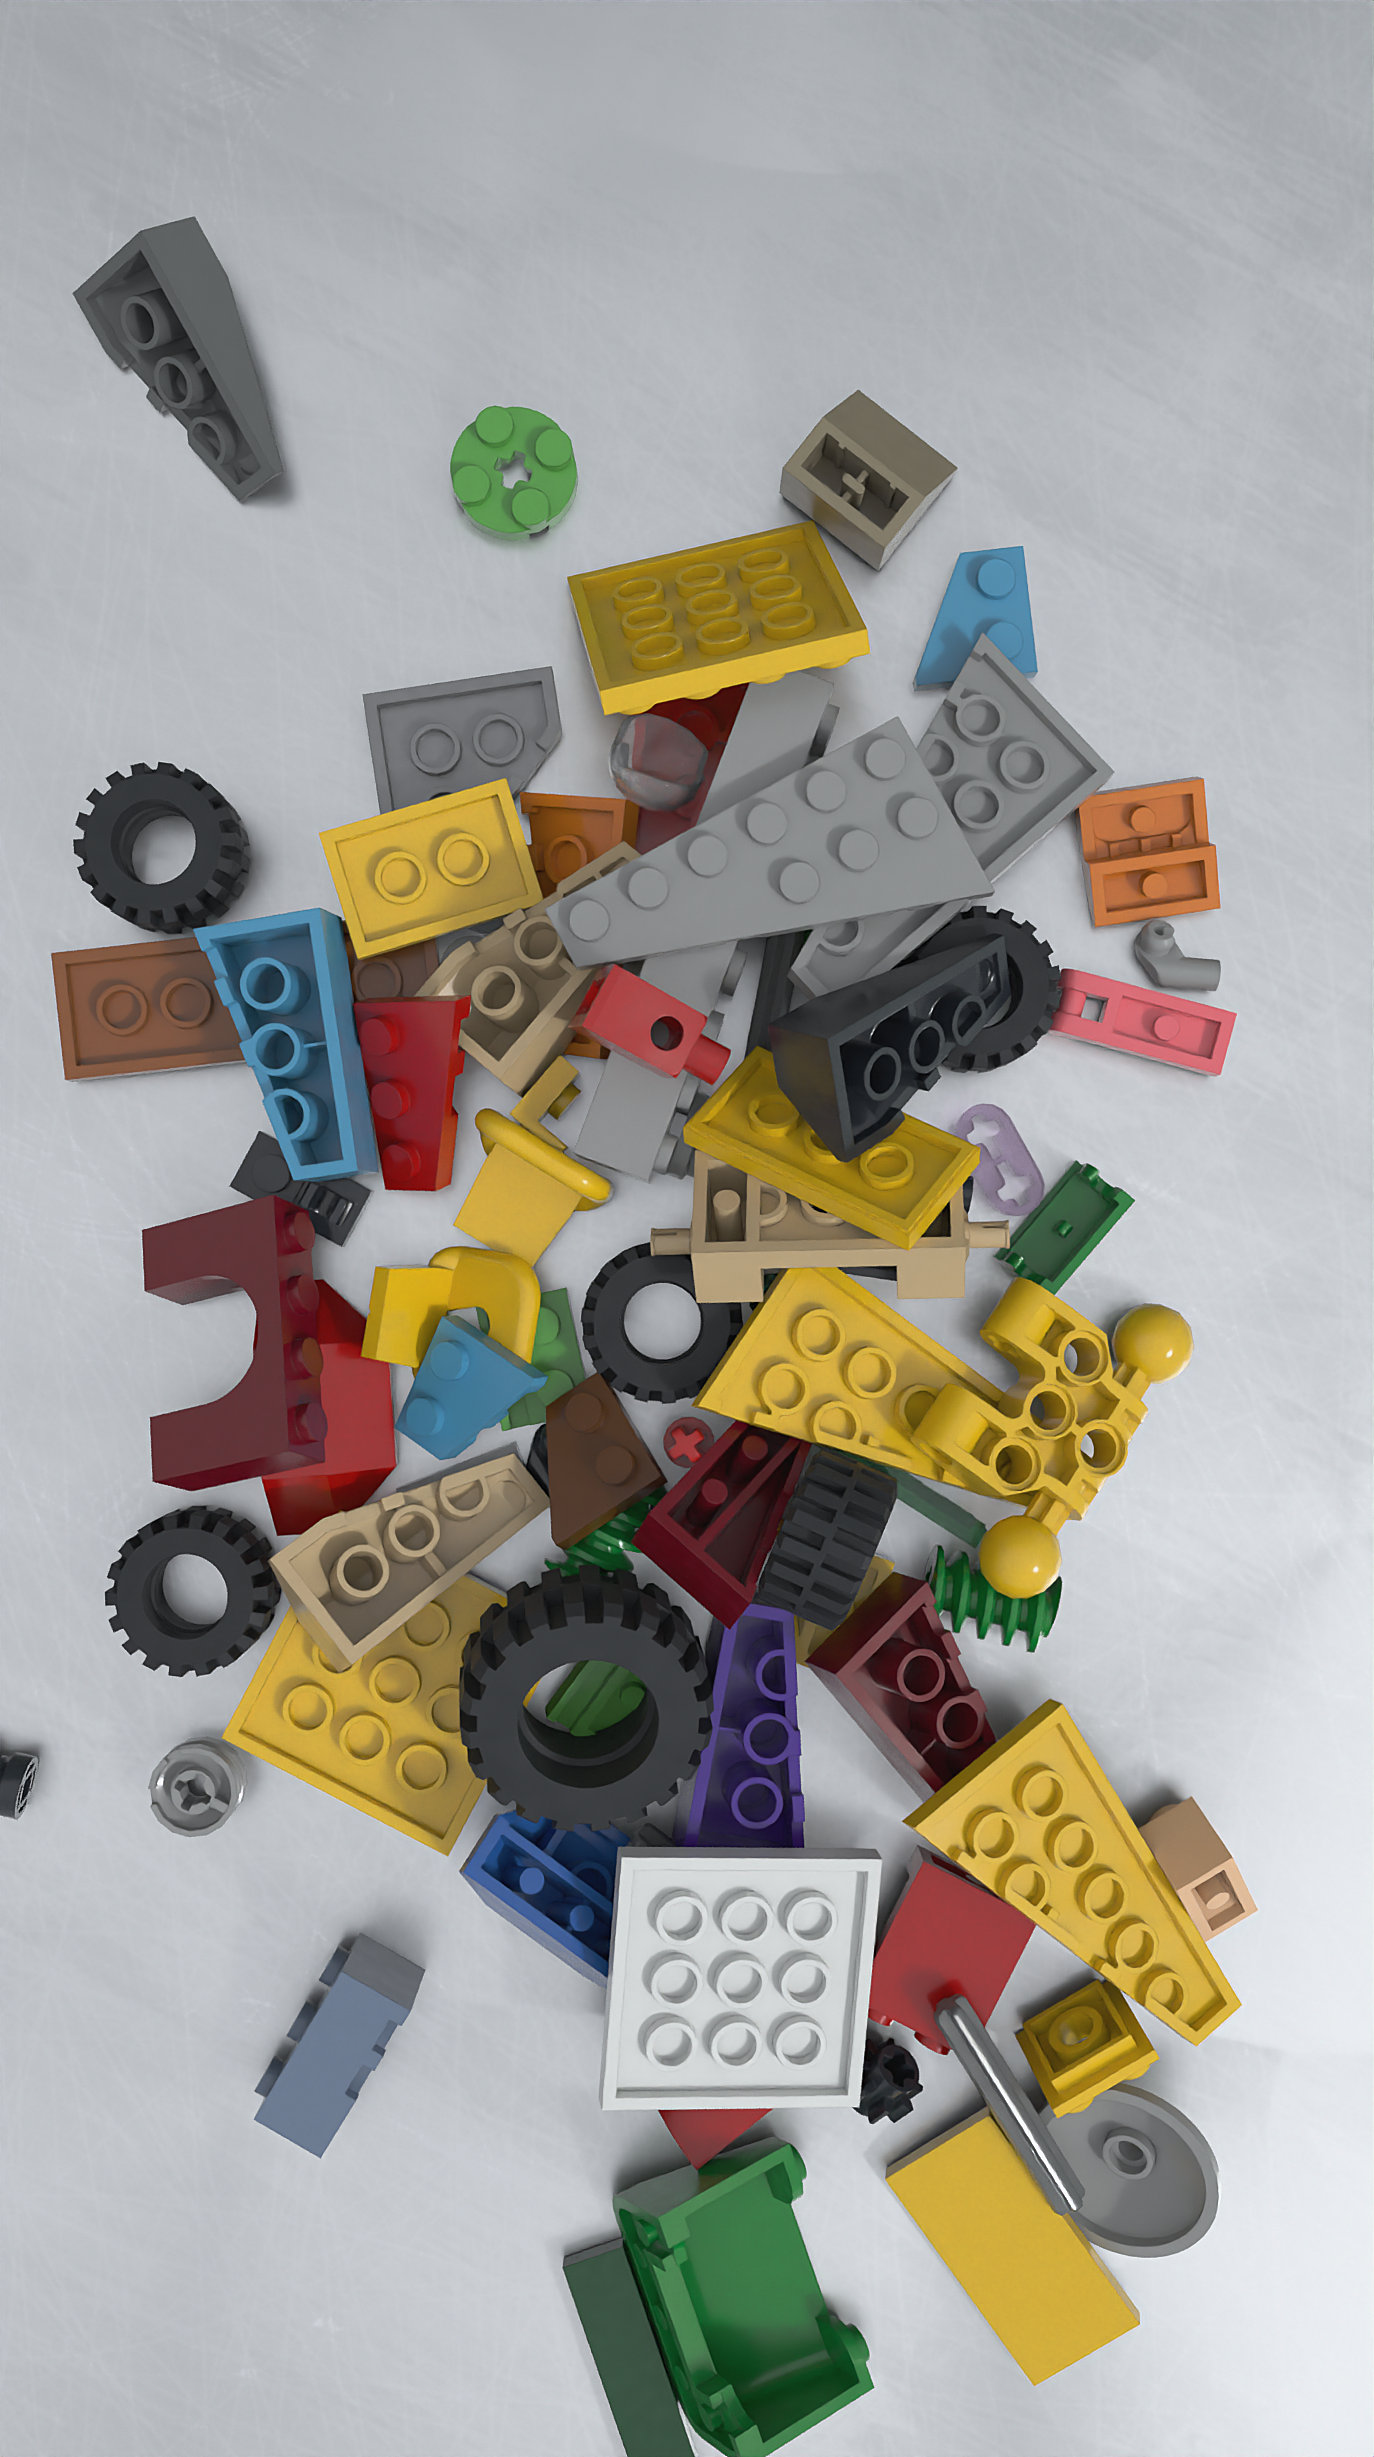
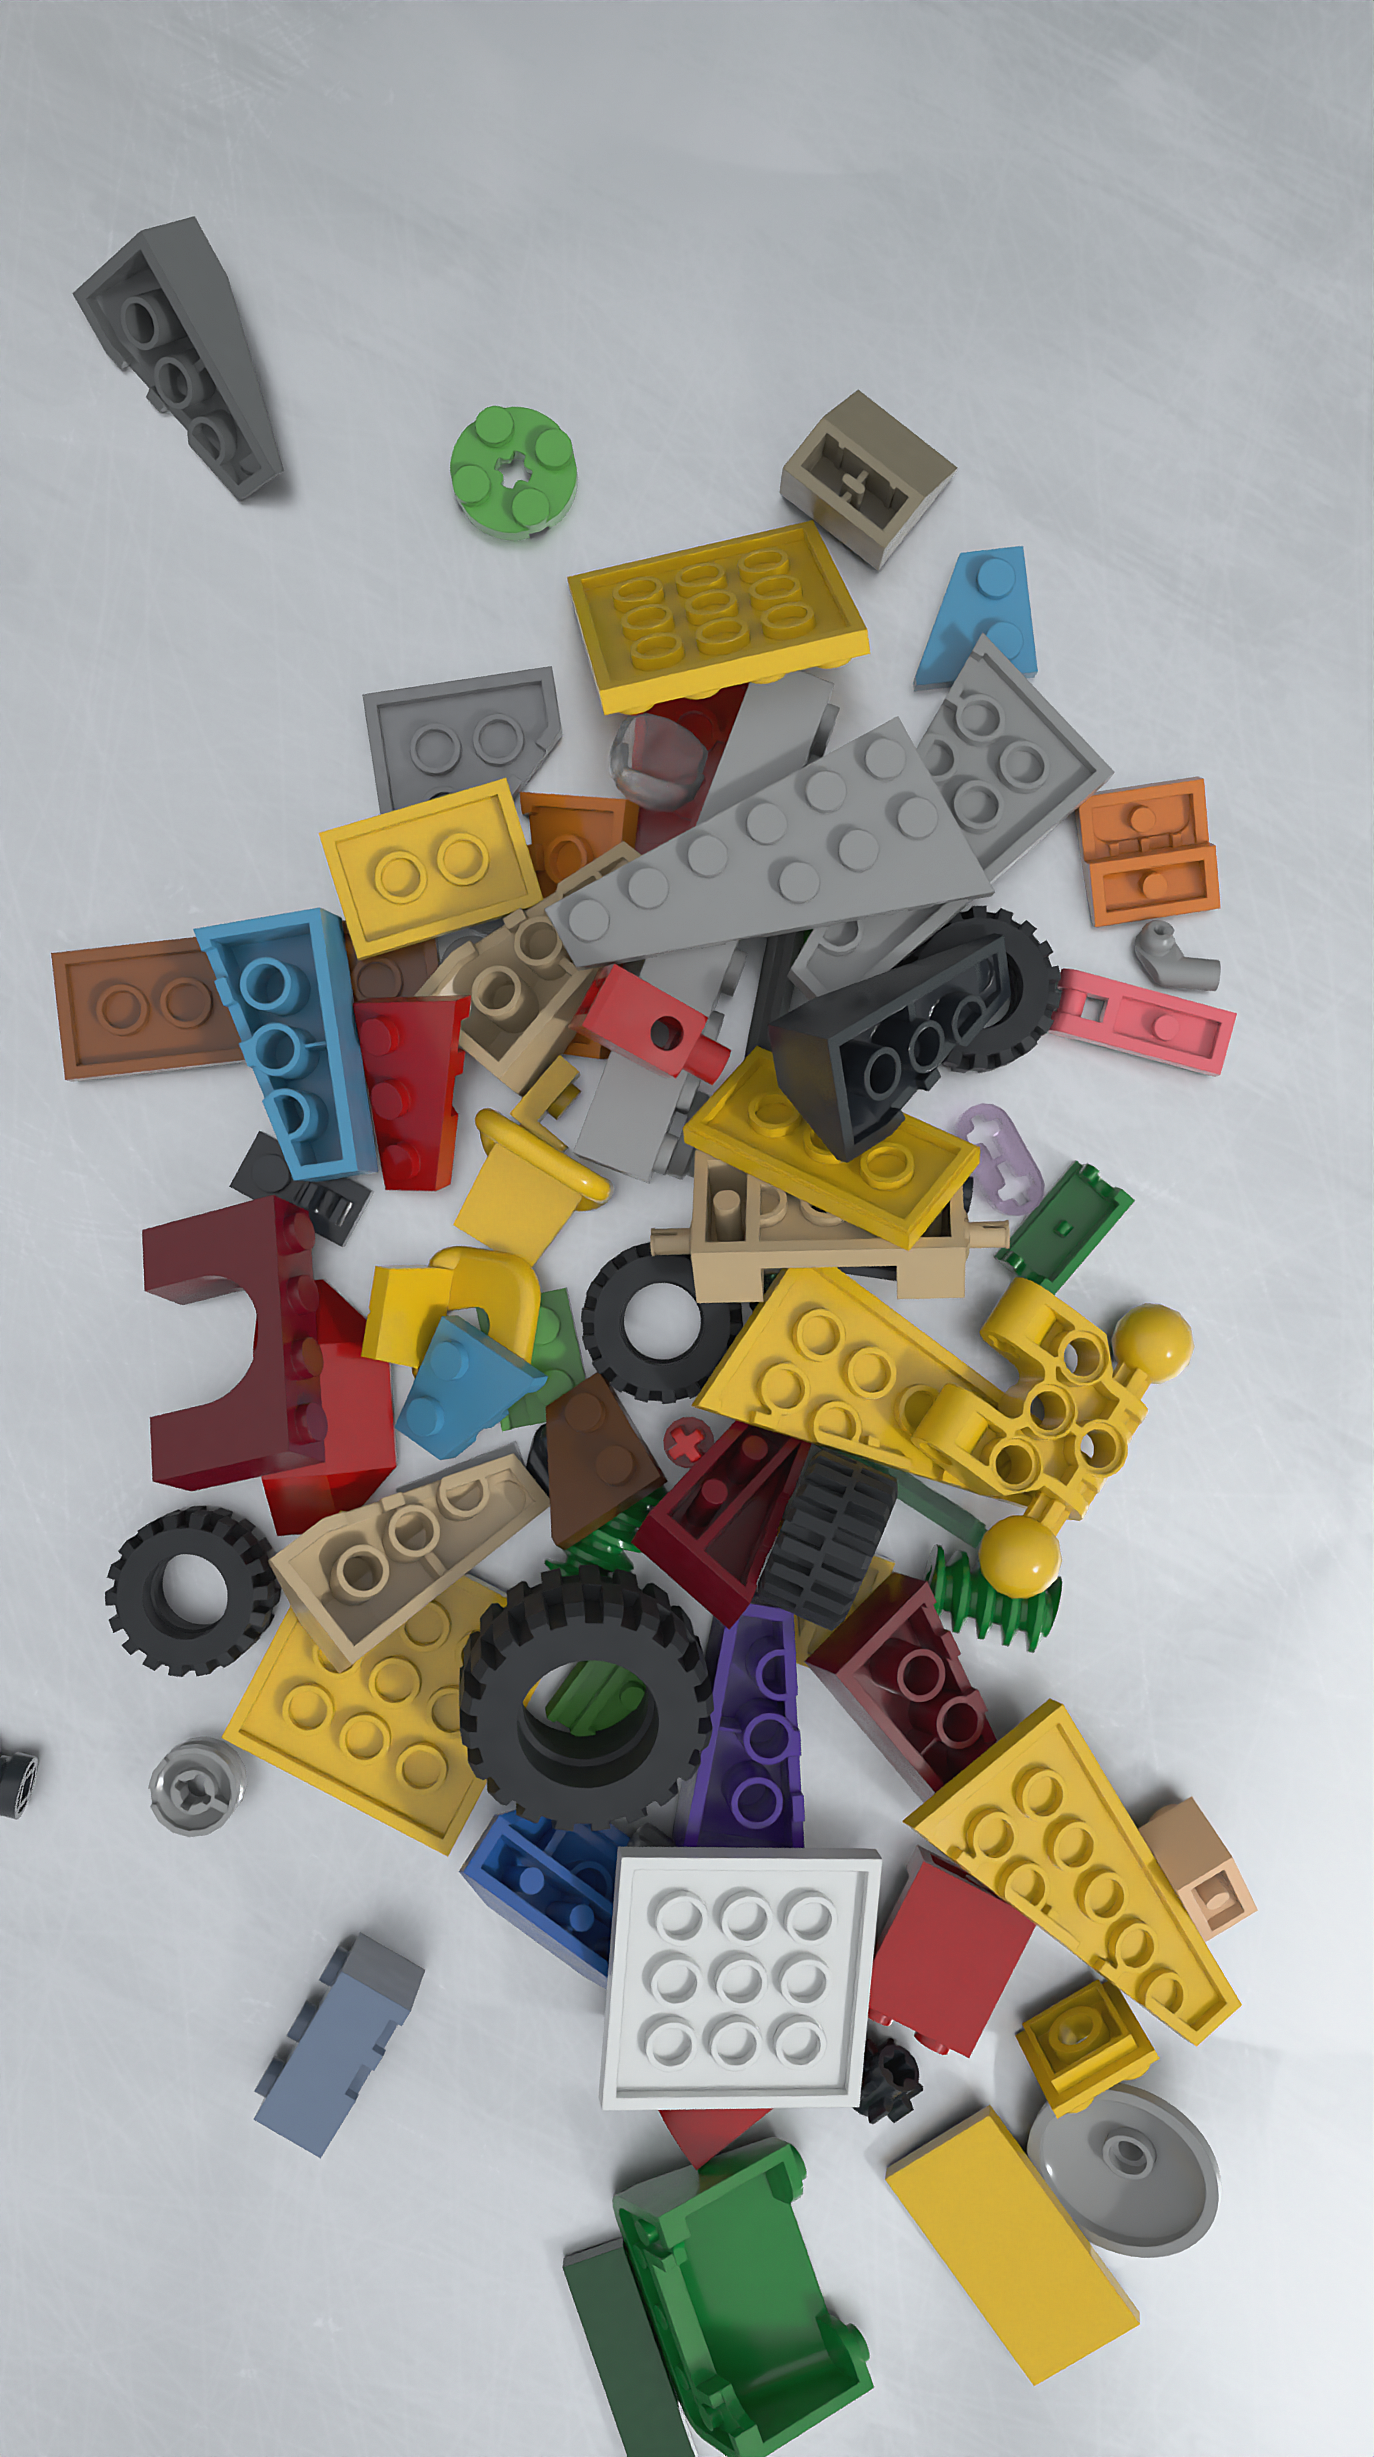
black tyre [73,762,250,934] -> none
dark grey axle [933,1994,1085,2216] -> none

